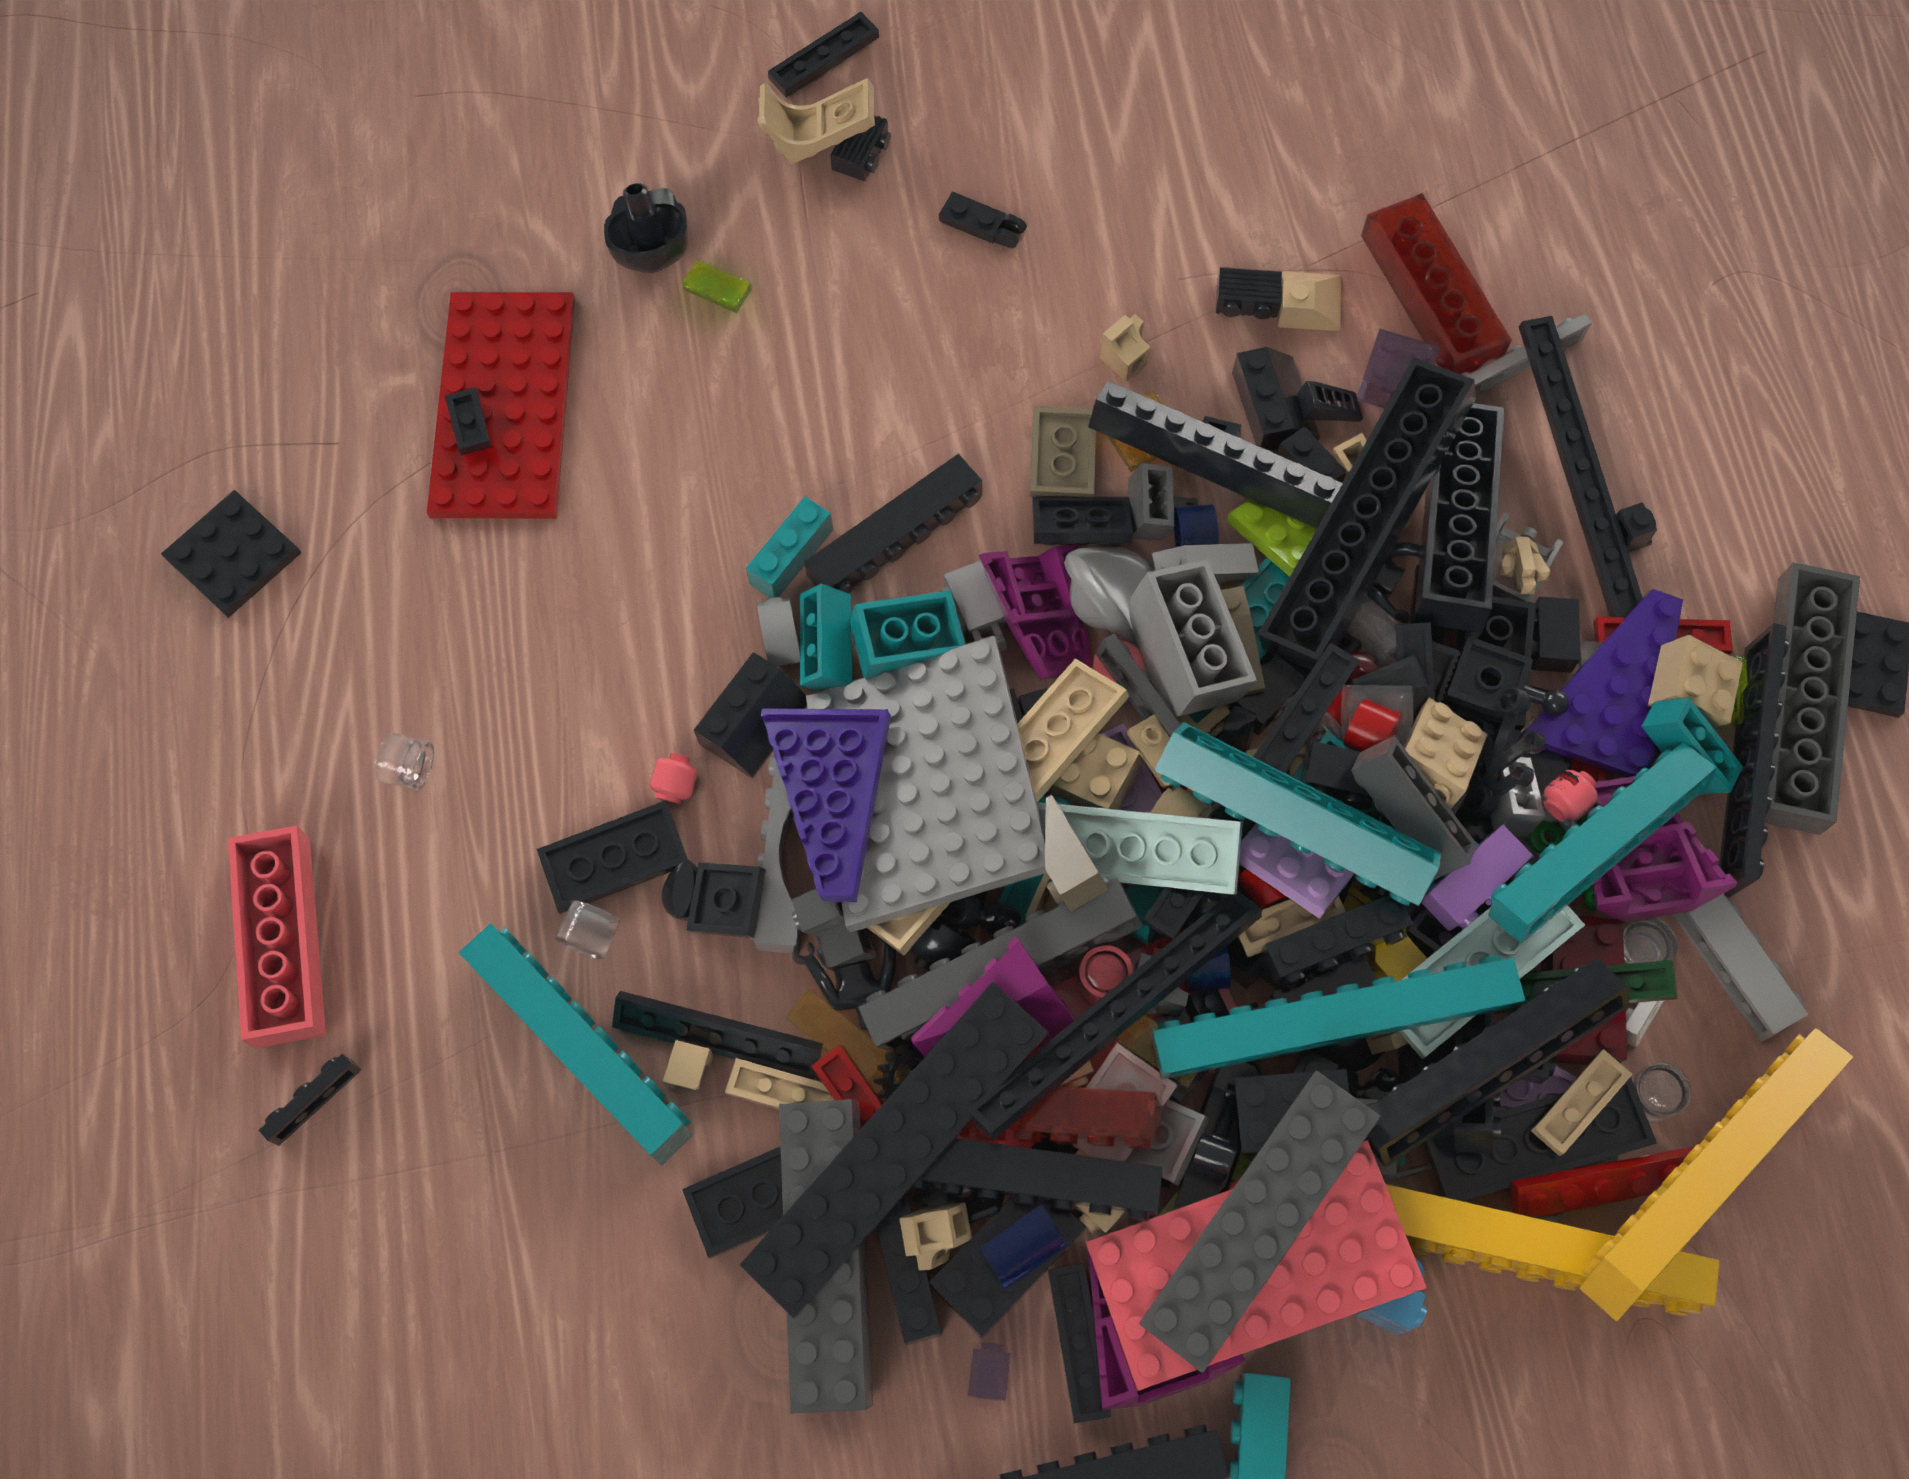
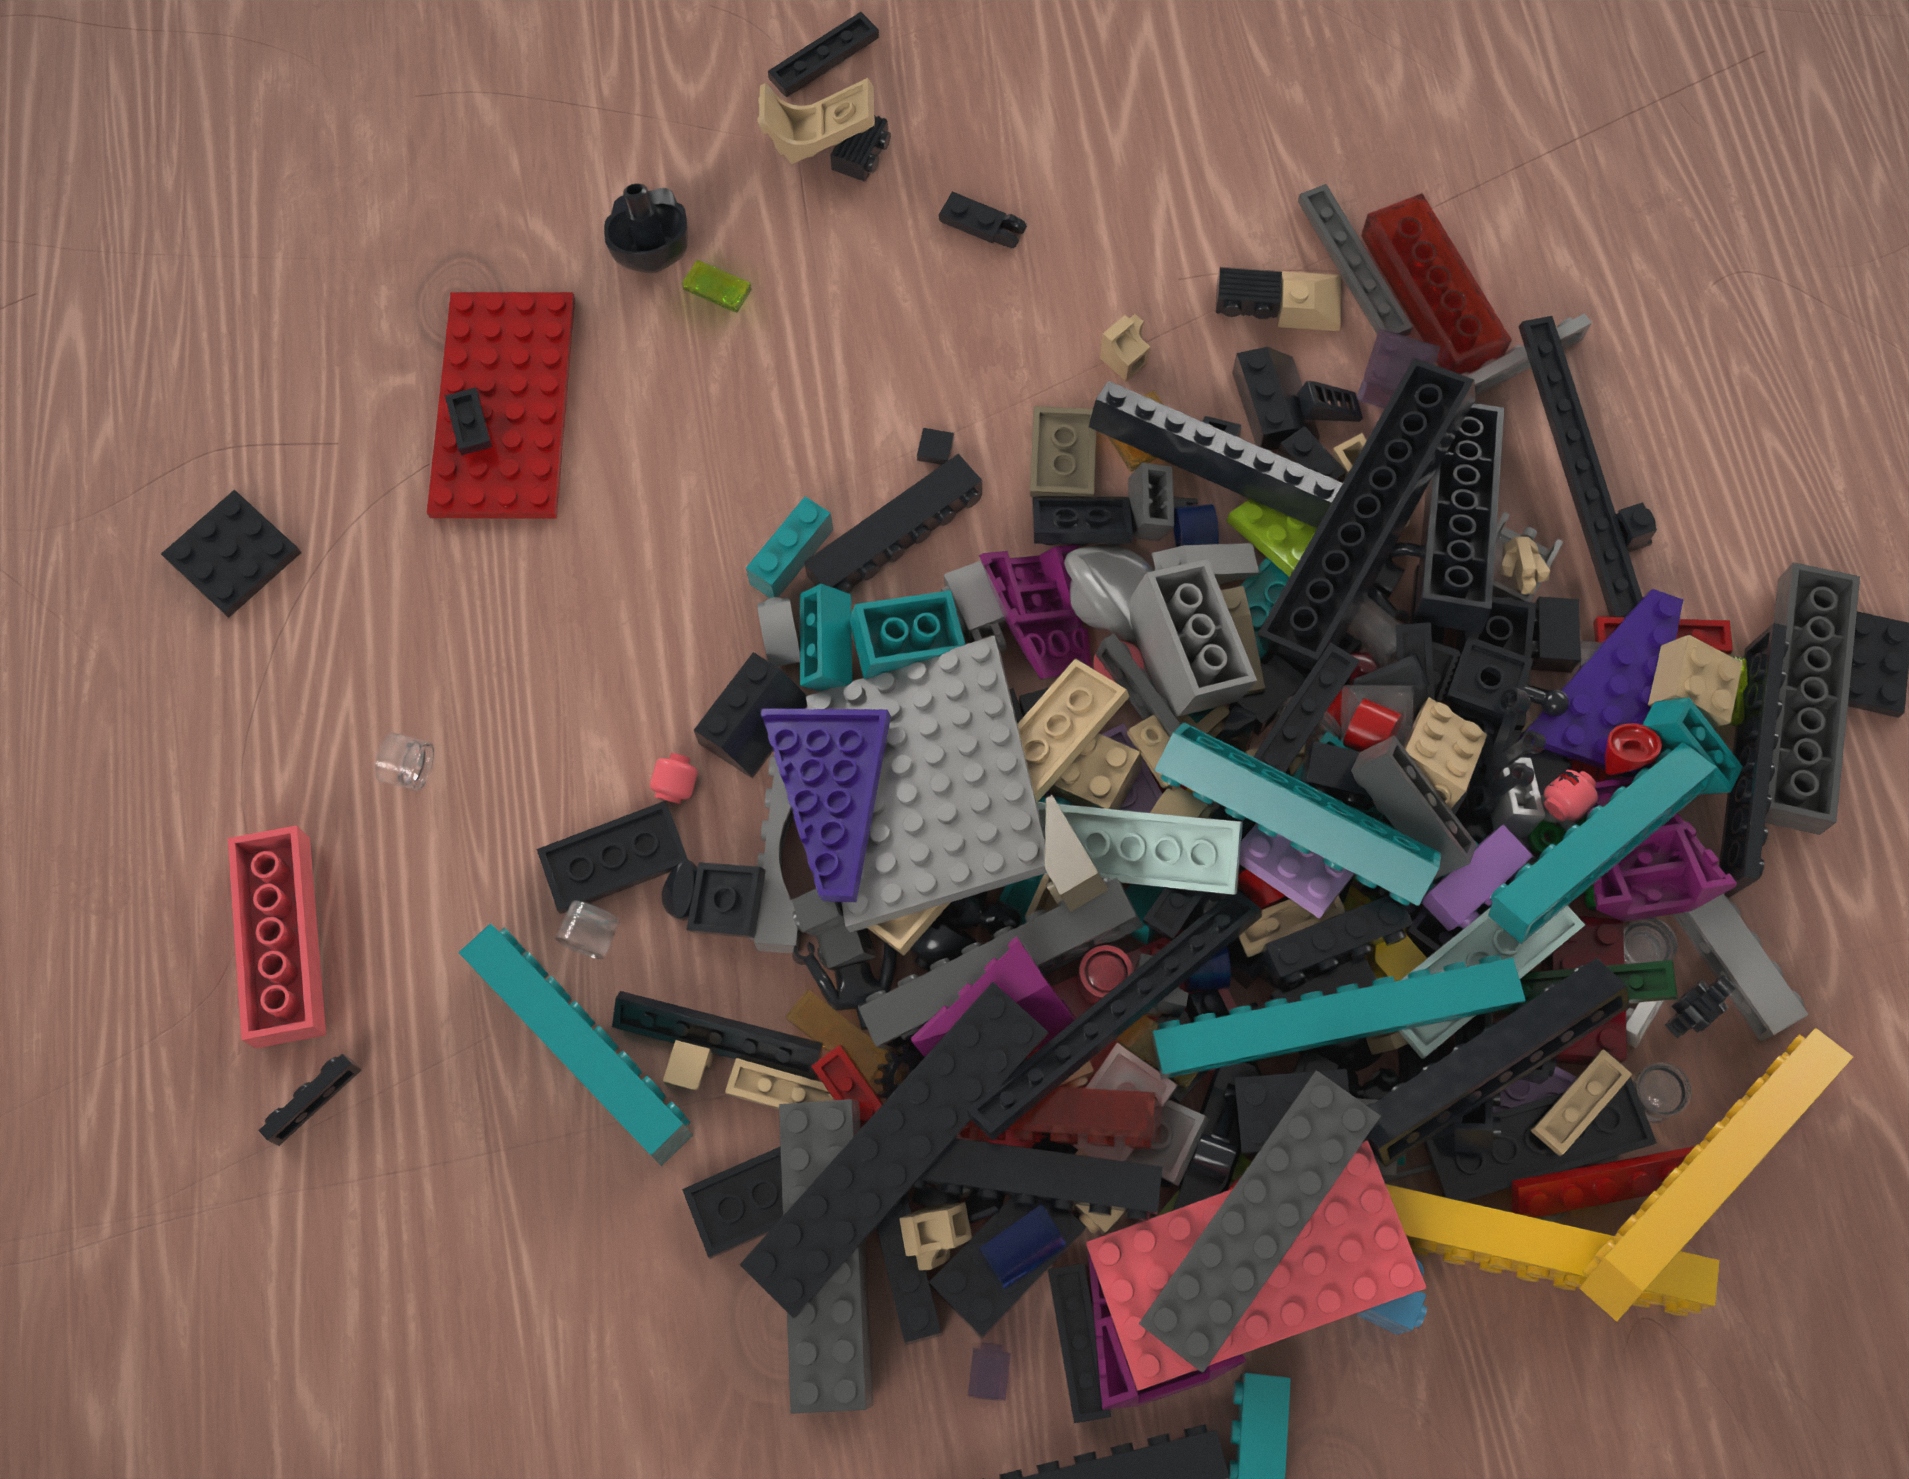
none -> black tile [917,428,954,465]
none -> dark grey plate [1298,184,1413,345]
none -> red piece [1605,723,1662,775]
none -> black gear [1665,975,1736,1038]

